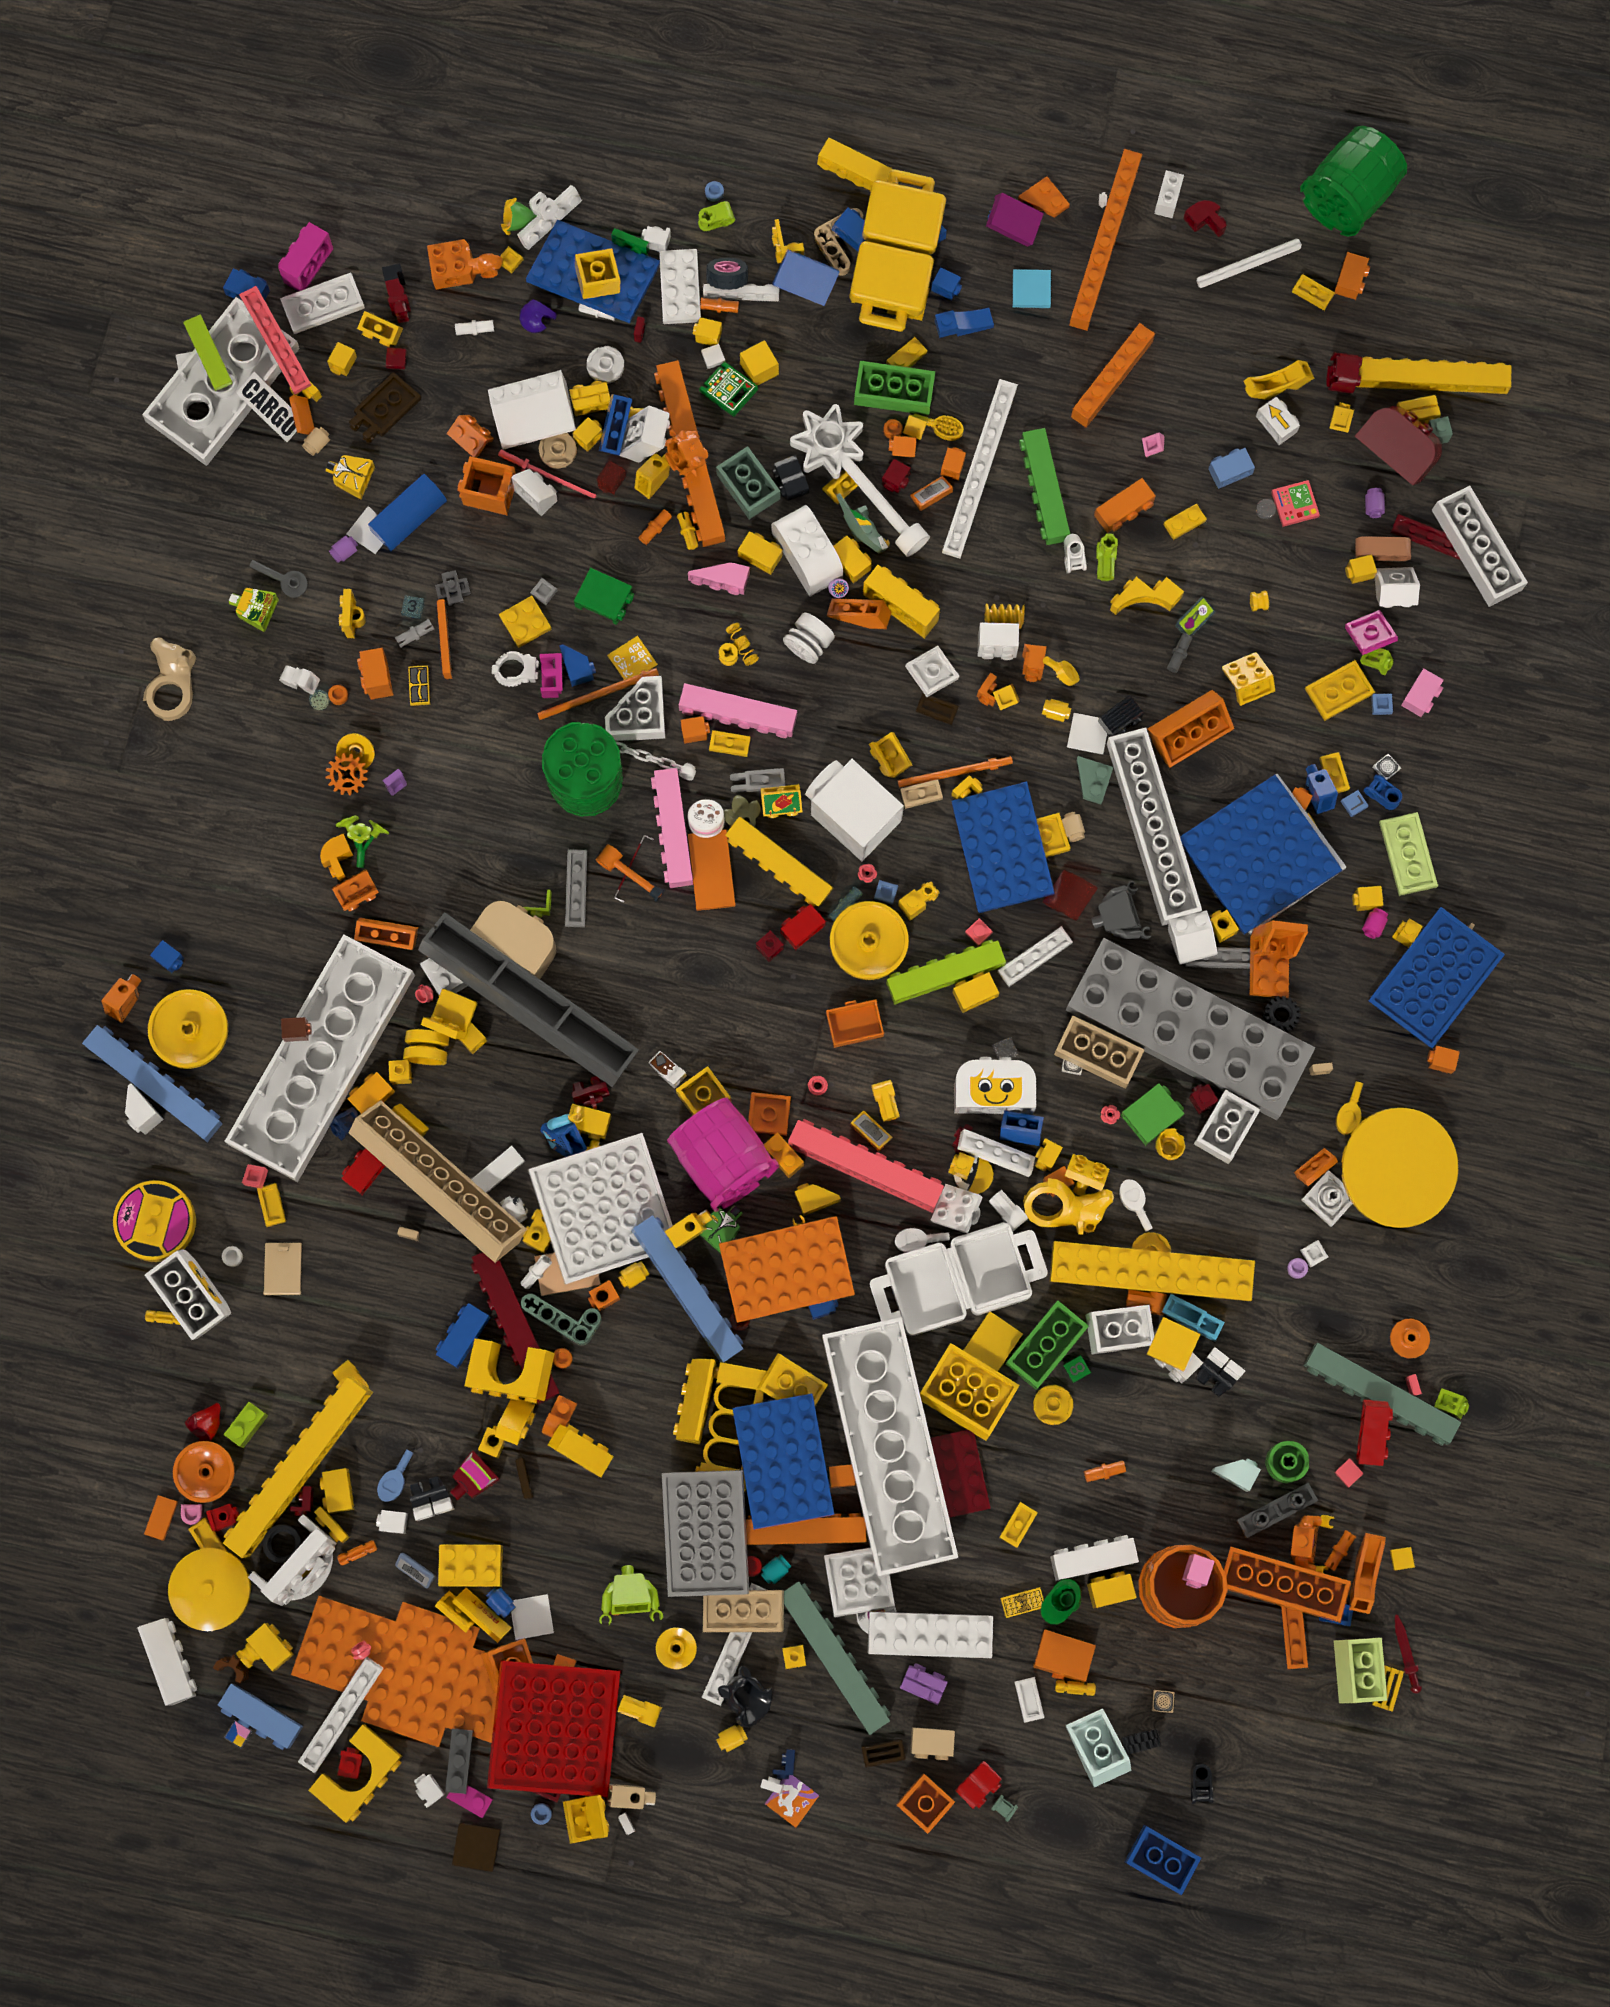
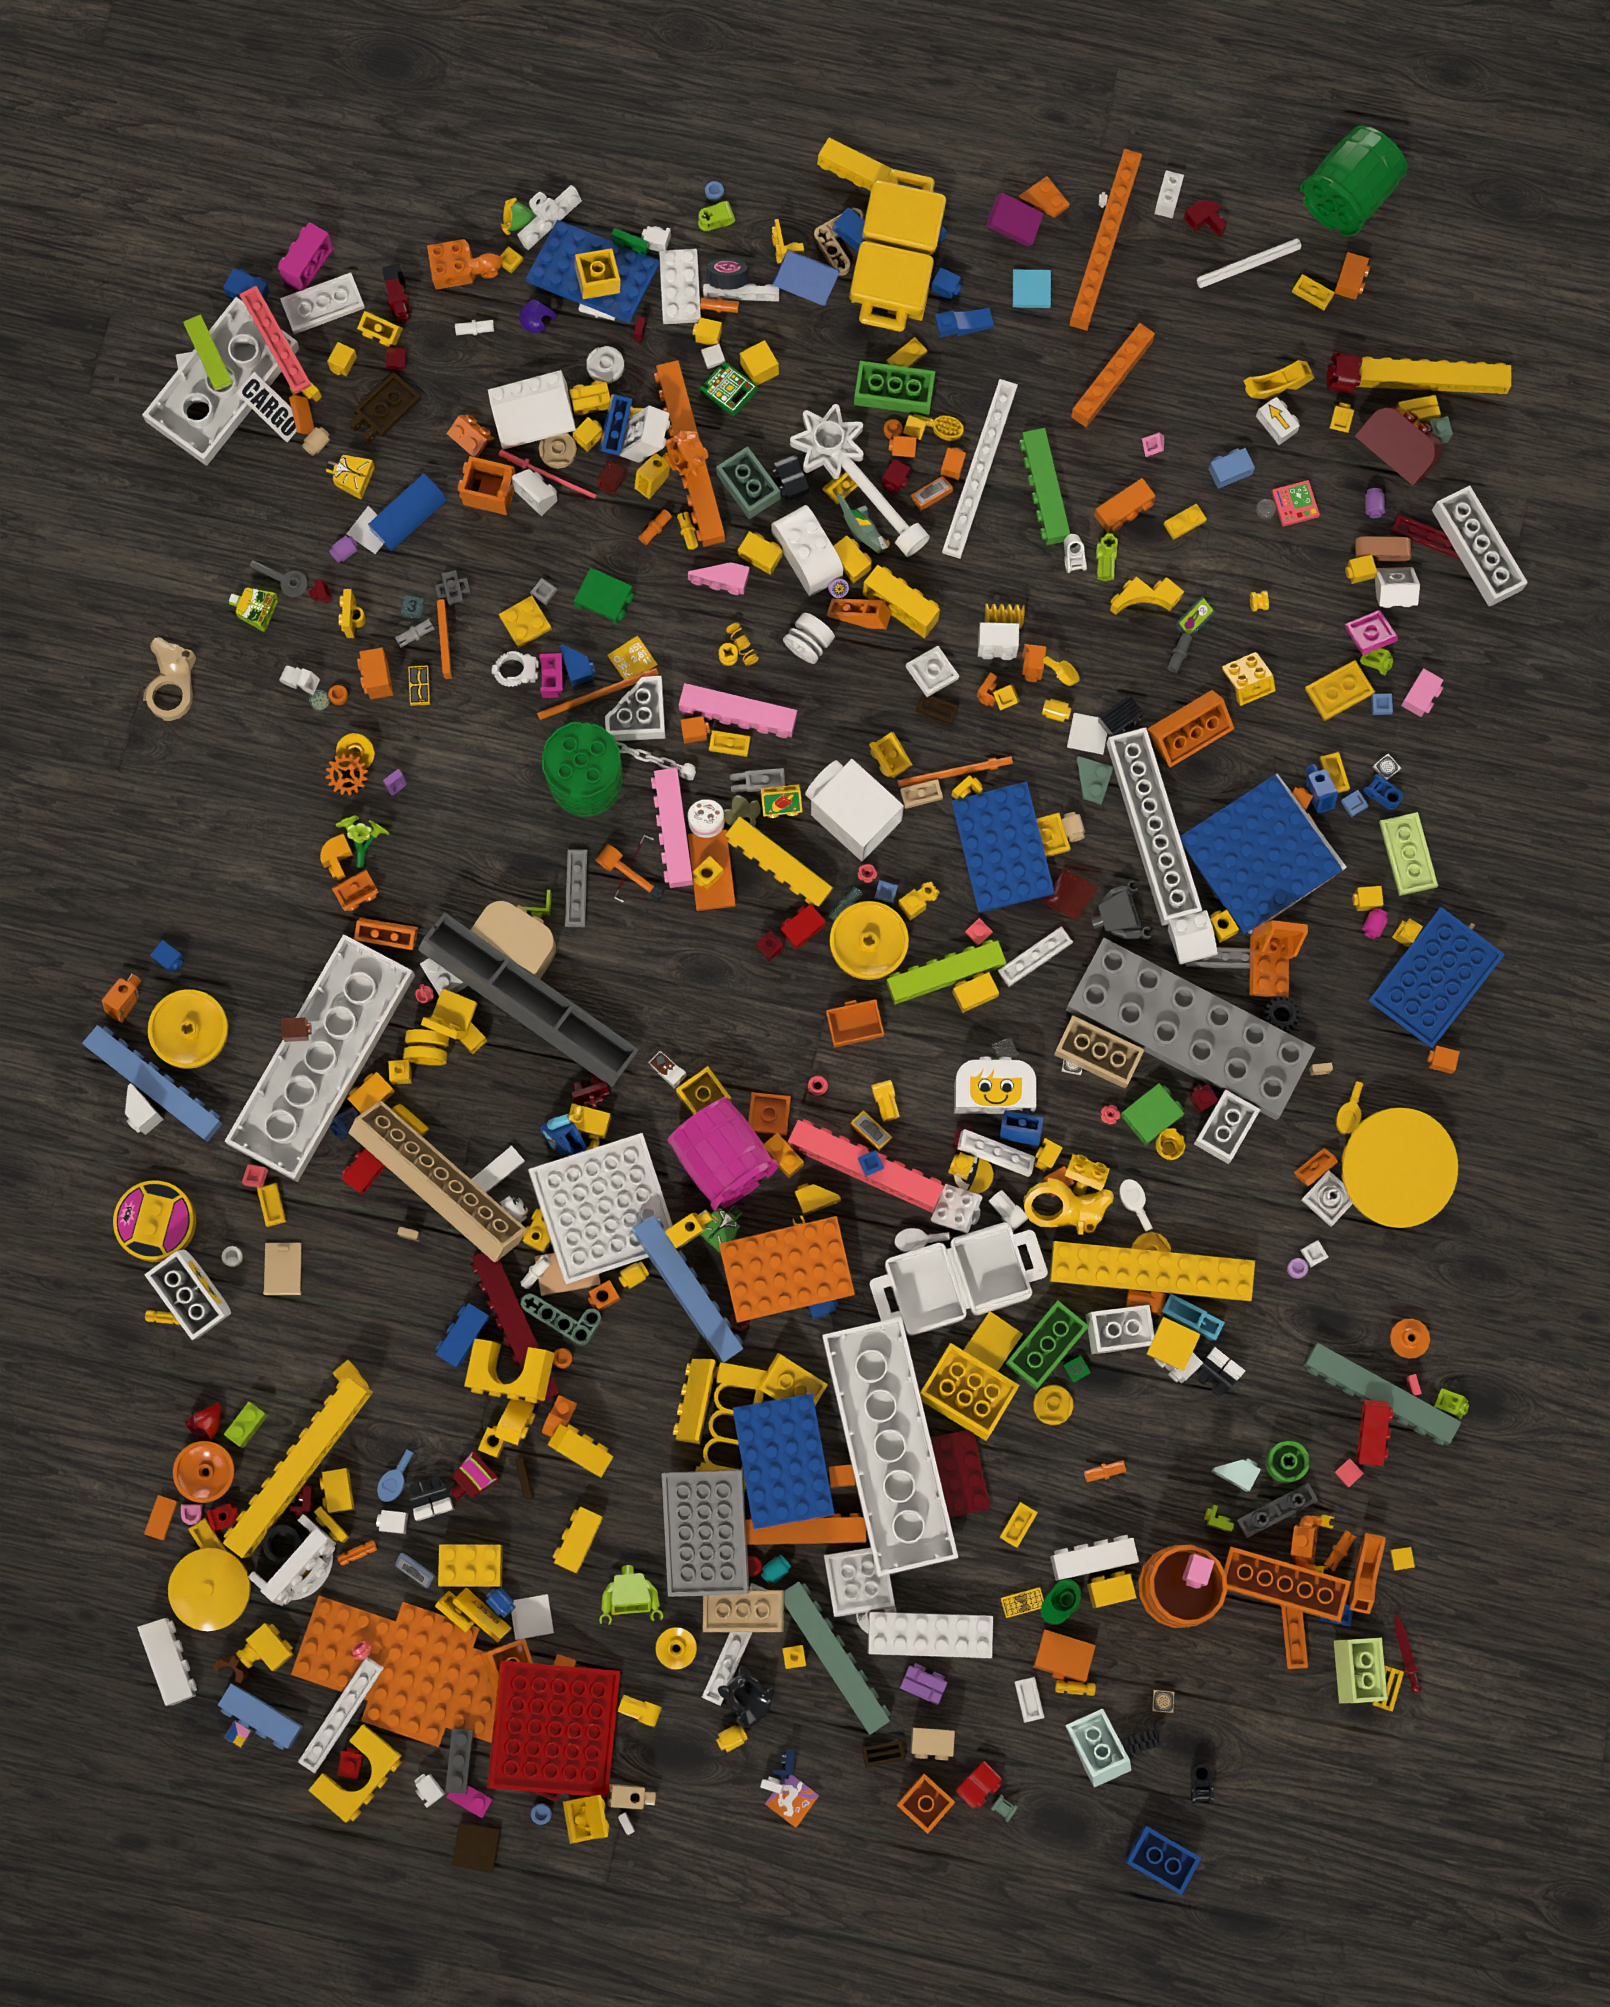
none -> dark red tile [308,579,333,604]
none -> yellow brick [553,1507,603,1574]
none -> yellow brick [693,856,724,890]
none -> blue tile [858,1150,884,1177]
none -> lime bracket [1204,1505,1234,1533]

